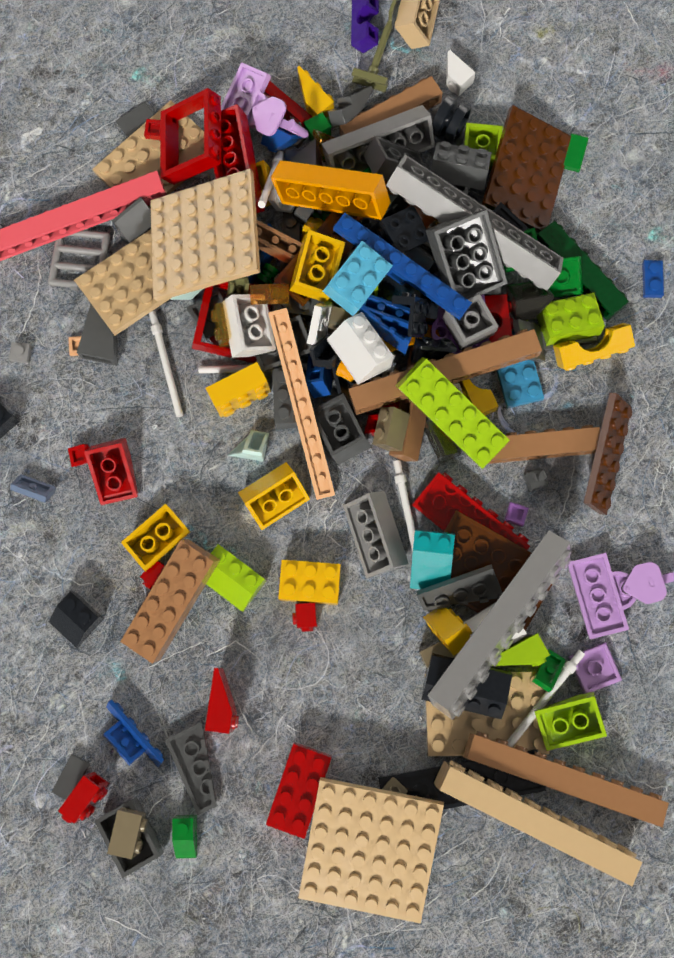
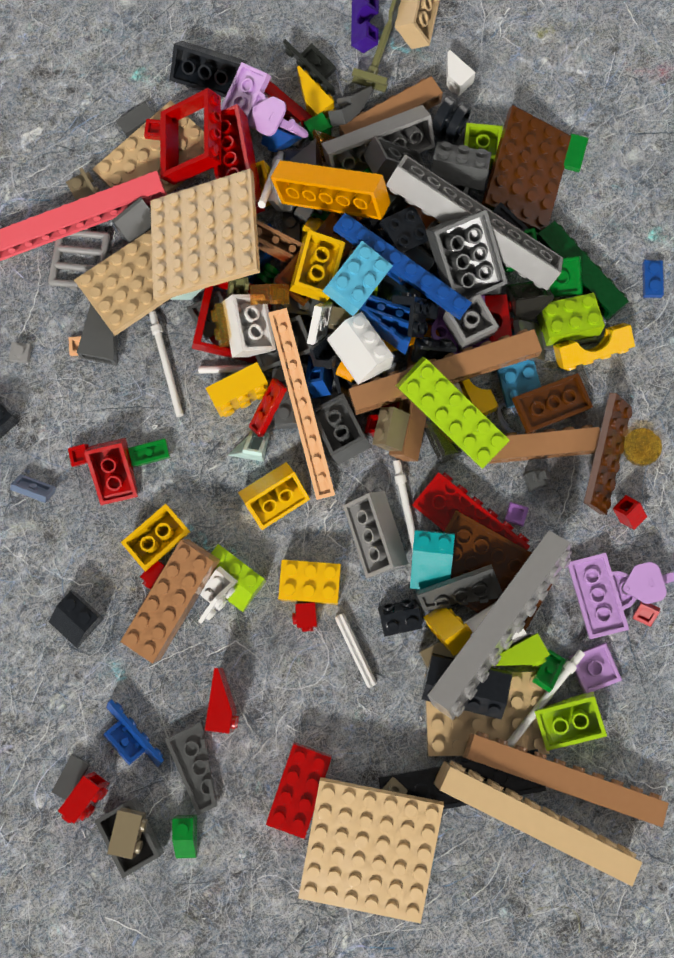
none -> dark tan bracket [66,167,100,201]
none -> green plate [128,439,171,467]
none -> black slope [169,41,247,98]
none -> white bracket [198,566,238,624]
none -> red tile [249,378,287,437]
none -> pearl dark grey bracket [283,39,337,96]
none -> white axle [335,613,377,688]
none -> black bracket [378,599,423,637]
none -> reddish brown plate [512,373,593,434]
none -> red brick [613,495,647,530]
none -> clear yellow tile [623,428,662,466]
none -> plate [632,601,660,627]

